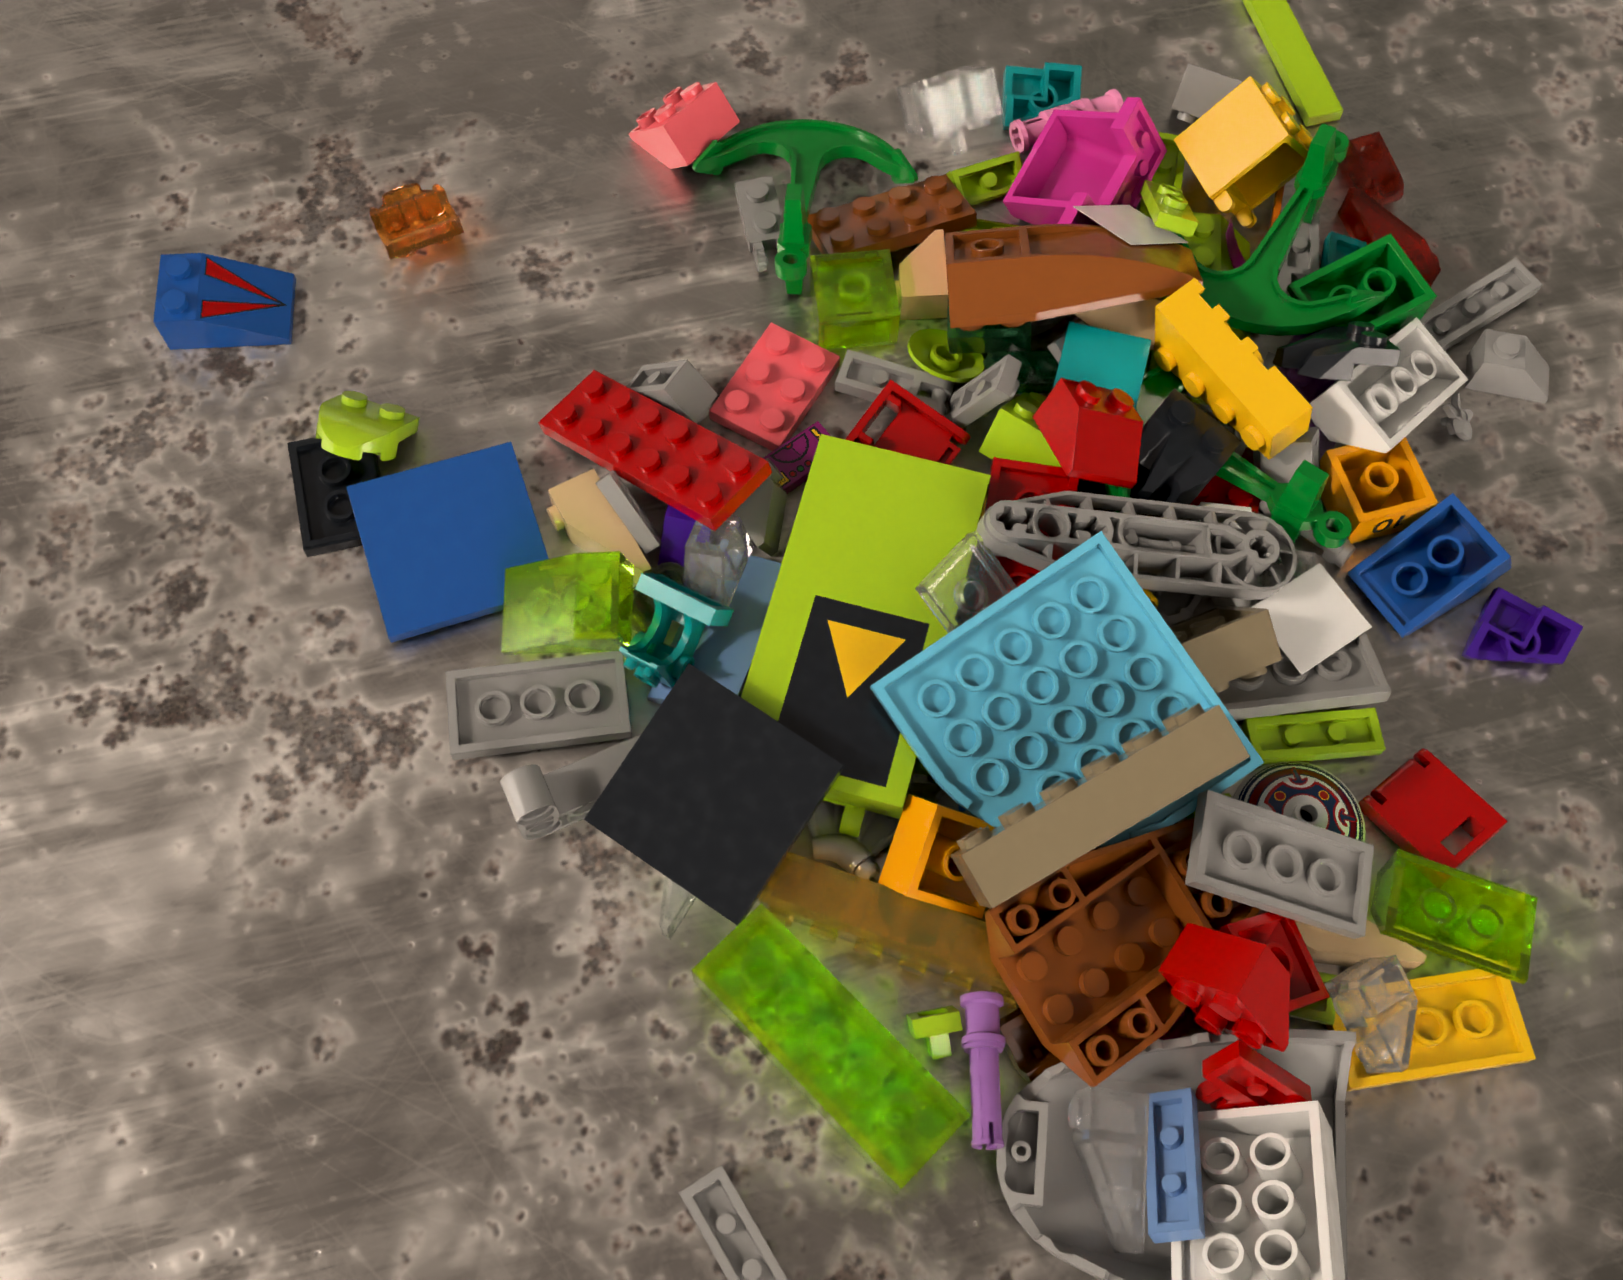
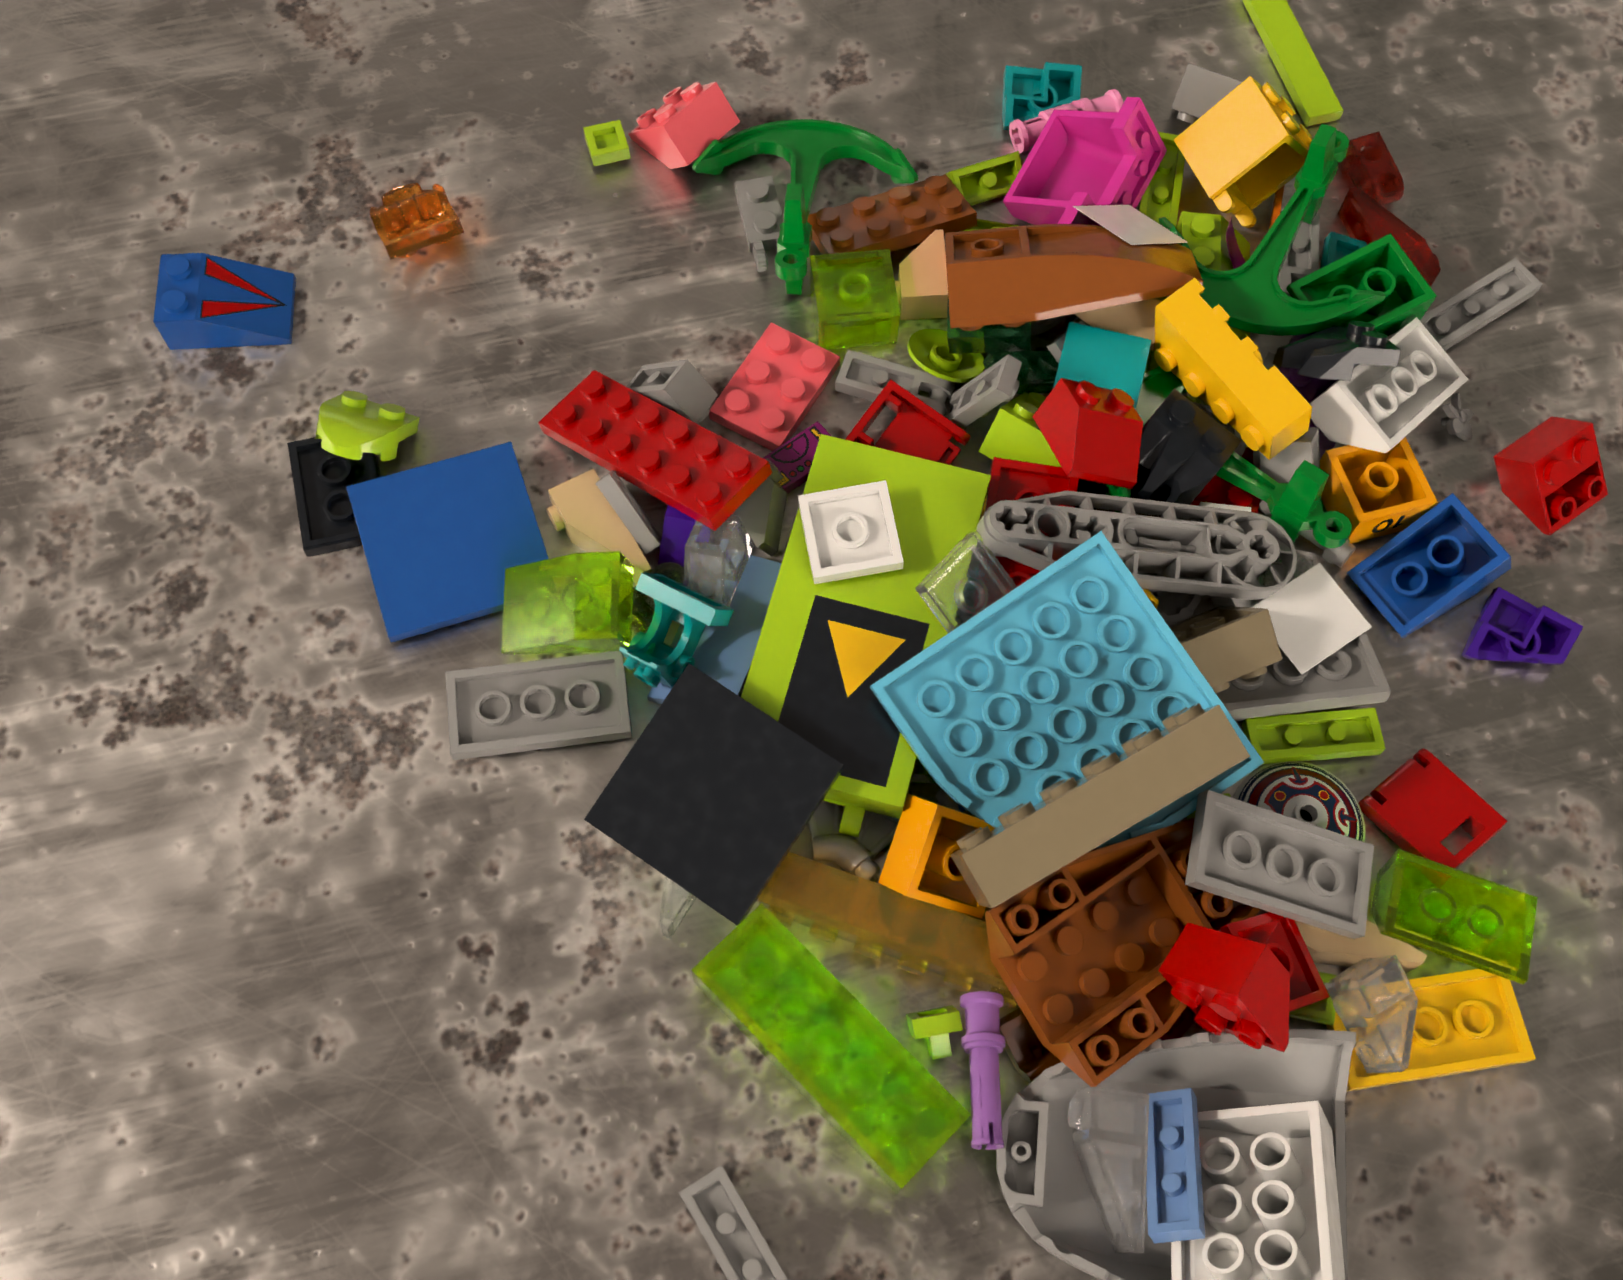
light grey beam [500,734,641,840] -> none
clear brick [896,65,1003,155] -> none
lime plate [1140,180,1198,237] -> none
red hinge [1195,1040,1312,1110] -> none
light grey slope [1465,329,1549,403] -> none
none -> lime plate [583,120,630,166]
none -> white plate [798,480,904,584]
none -> red slope [1493,416,1608,535]

